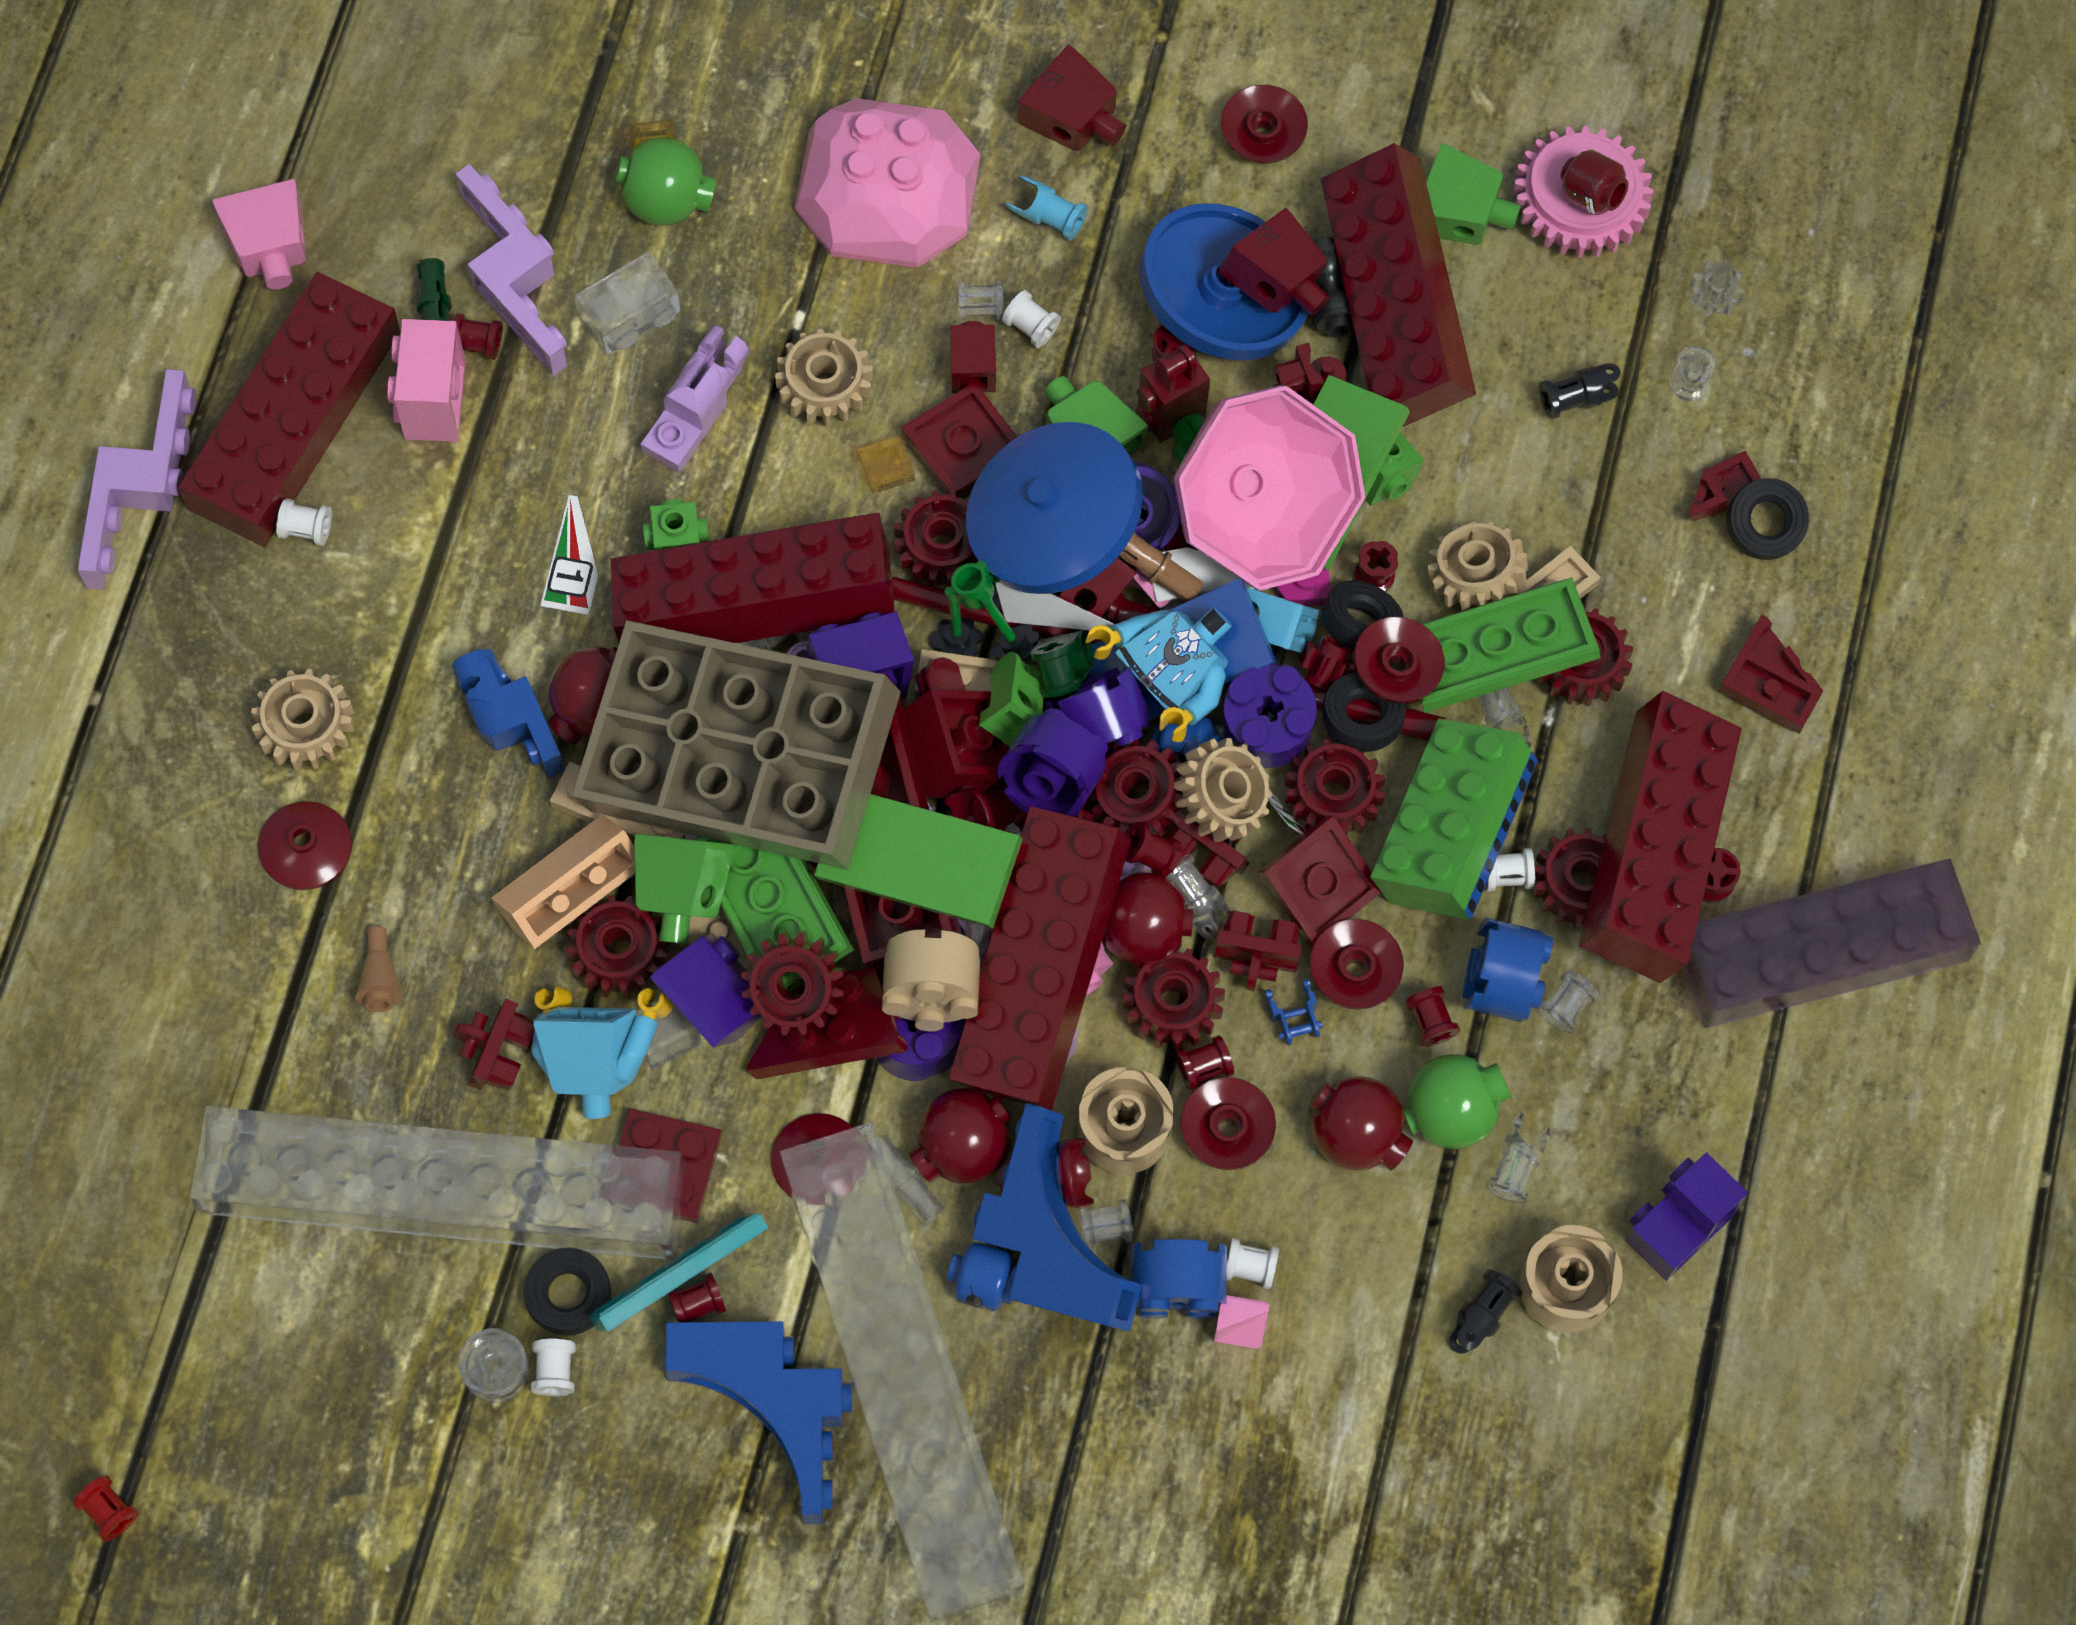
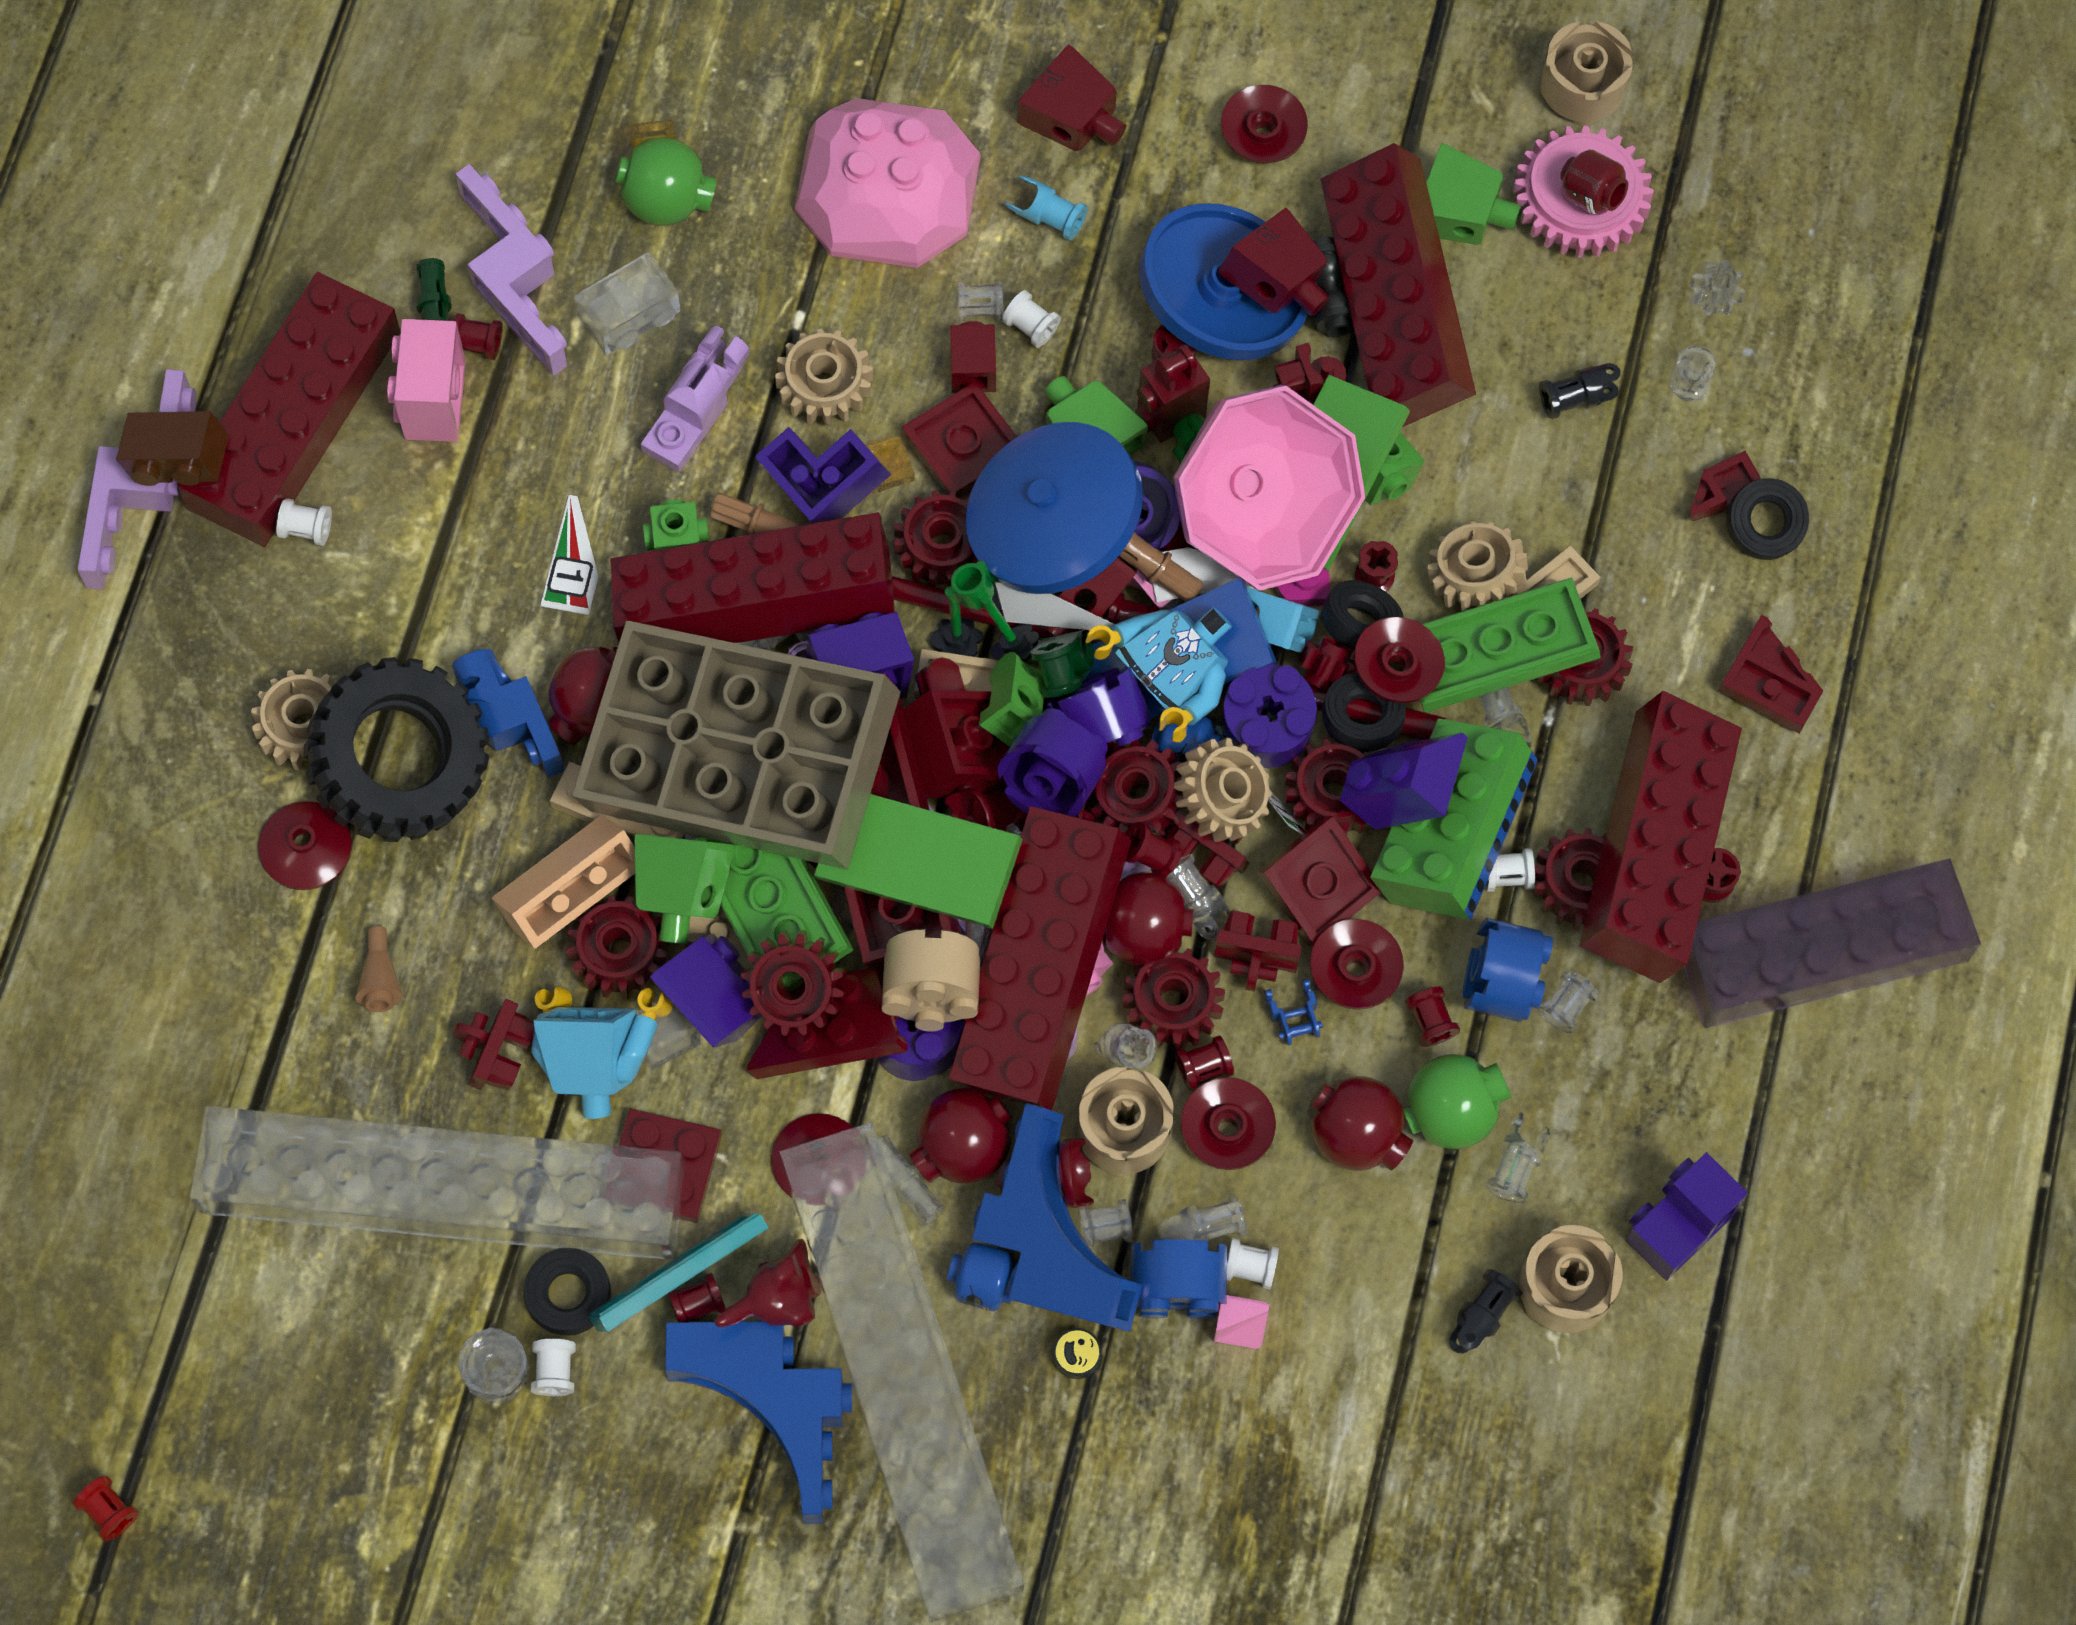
bright pink torso [213,179,306,290] -> none
none -> reddish brown piece [116,411,229,486]
none -> black tyre [304,657,489,842]
none -> medium nougat axle [710,493,801,535]
none -> dark red animal [715,1239,821,1328]
none -> dark purple brick [755,427,891,523]
none -> tile [1053,1328,1102,1379]
none -> clear piece [1094,1023,1157,1069]
none -> clear piece [1157,1193,1247,1243]
none -> dark purple slope [1340,732,1468,829]
none -> tan brick [1539,21,1633,126]

